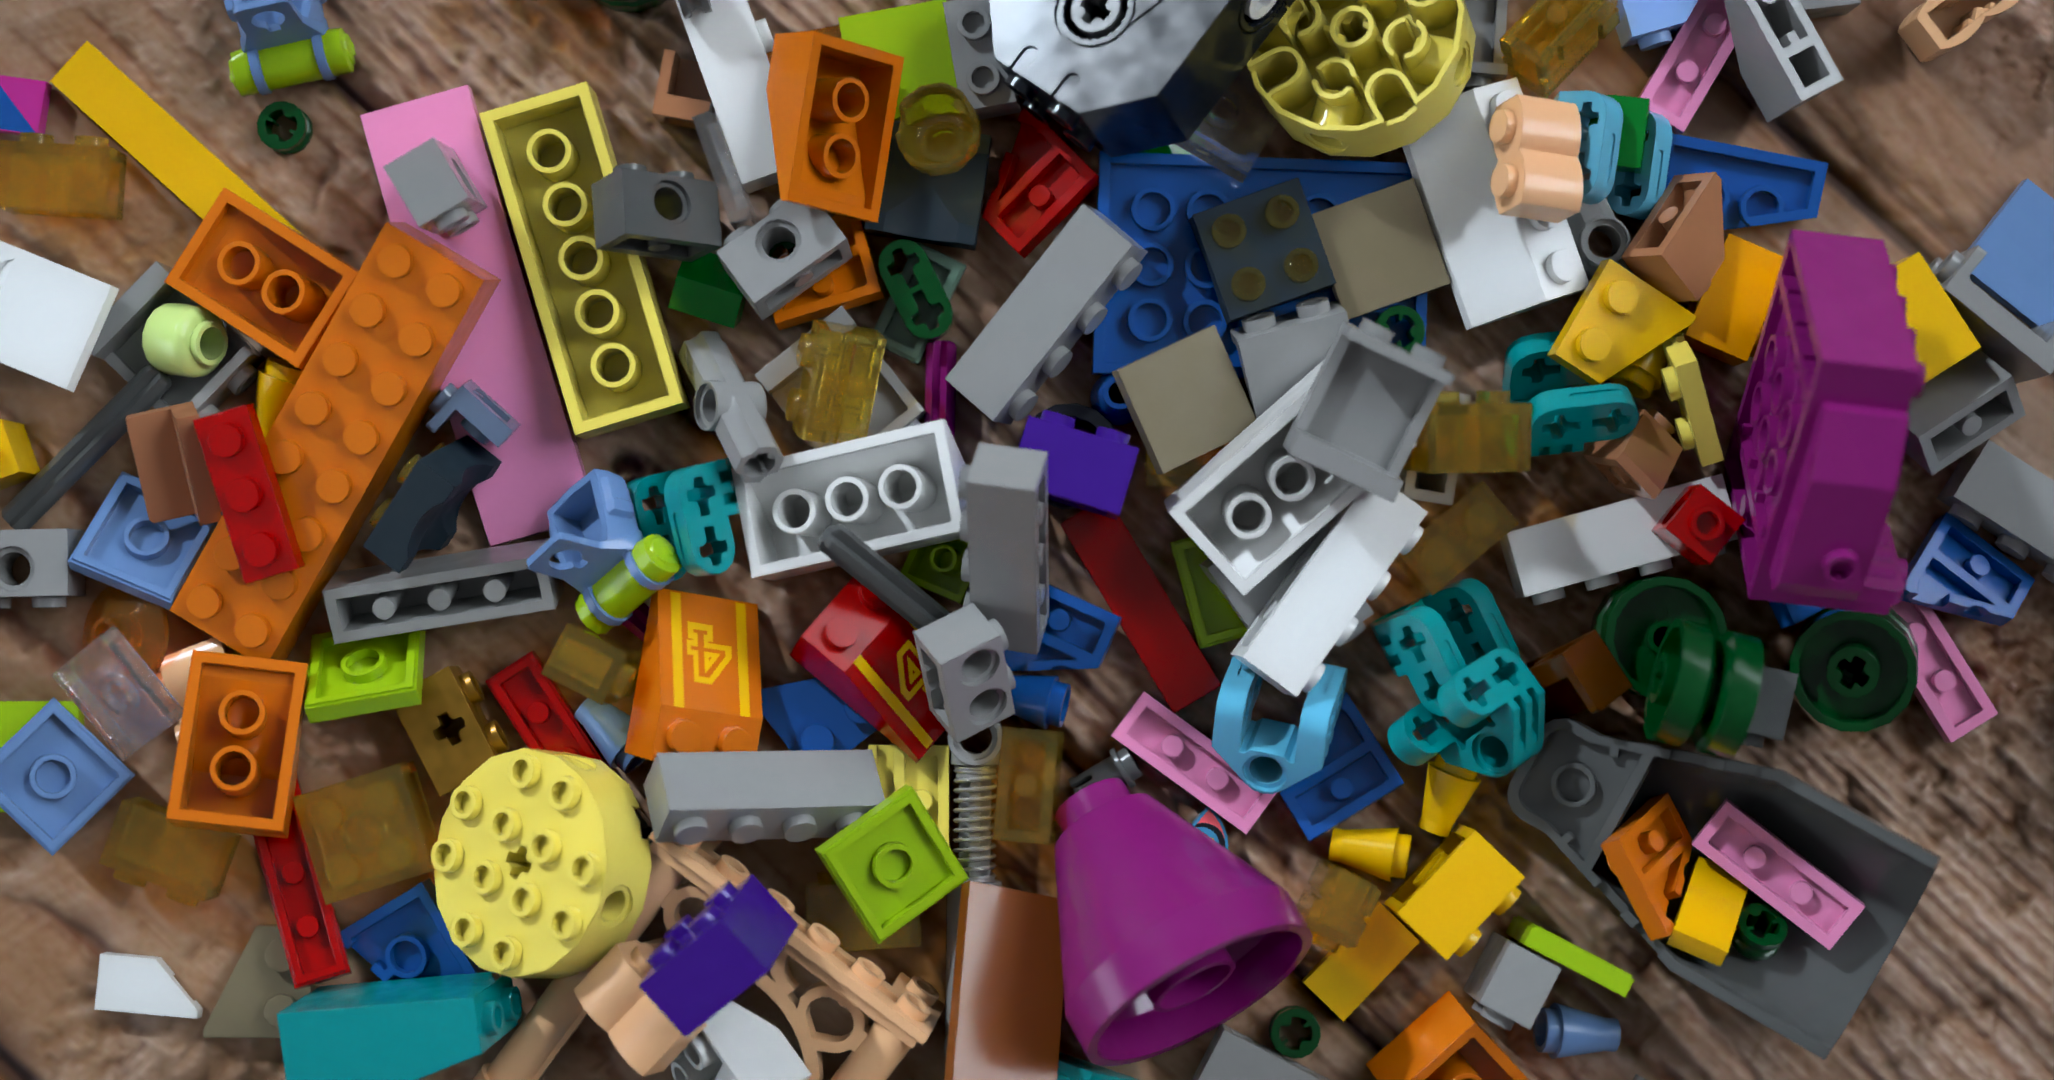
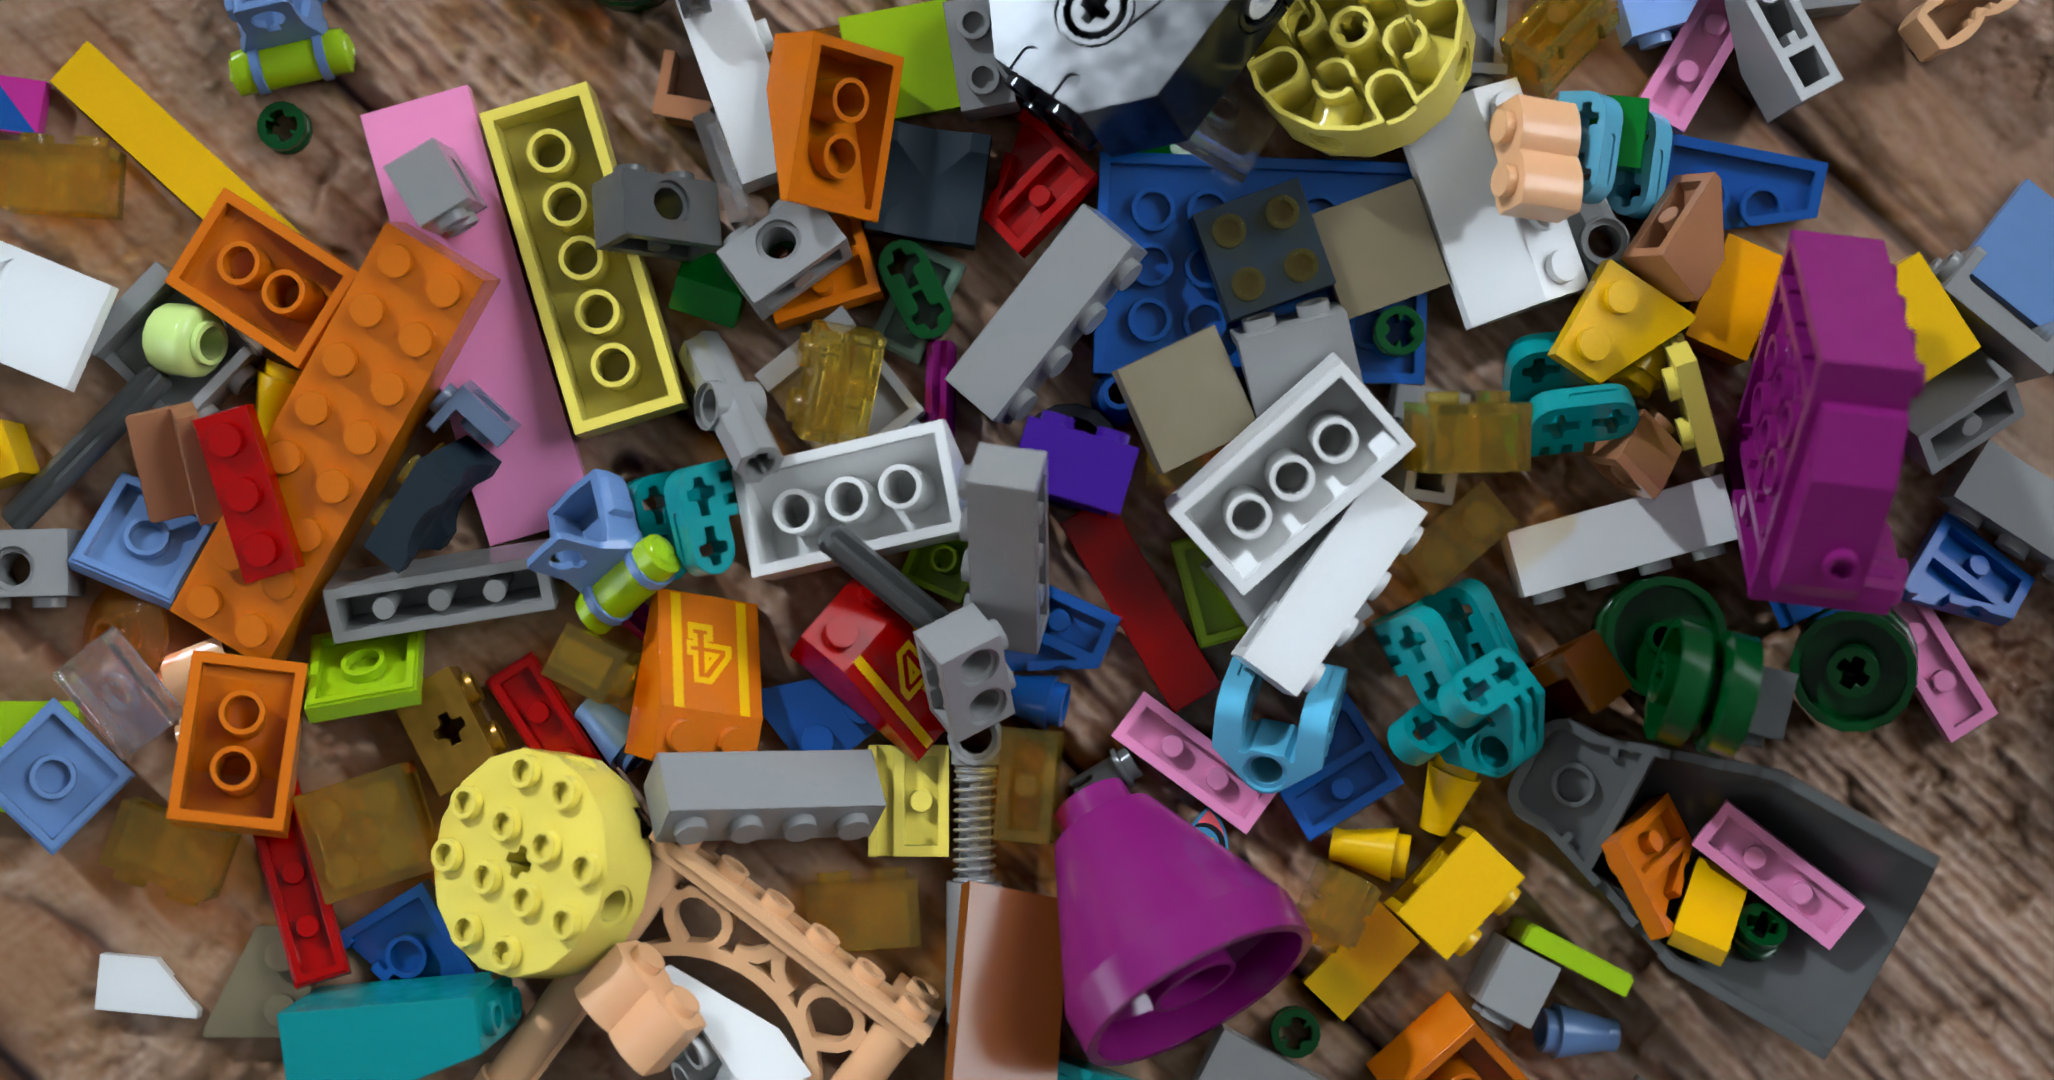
dark purple brick [638,874,798,1037] -> none
lime tile [815,784,969,944] -> none
clear yellow hair [895,82,981,176] -> none
light grey panel [1282,318,1456,503] -> none
red brick [1651,484,1745,566] -> none

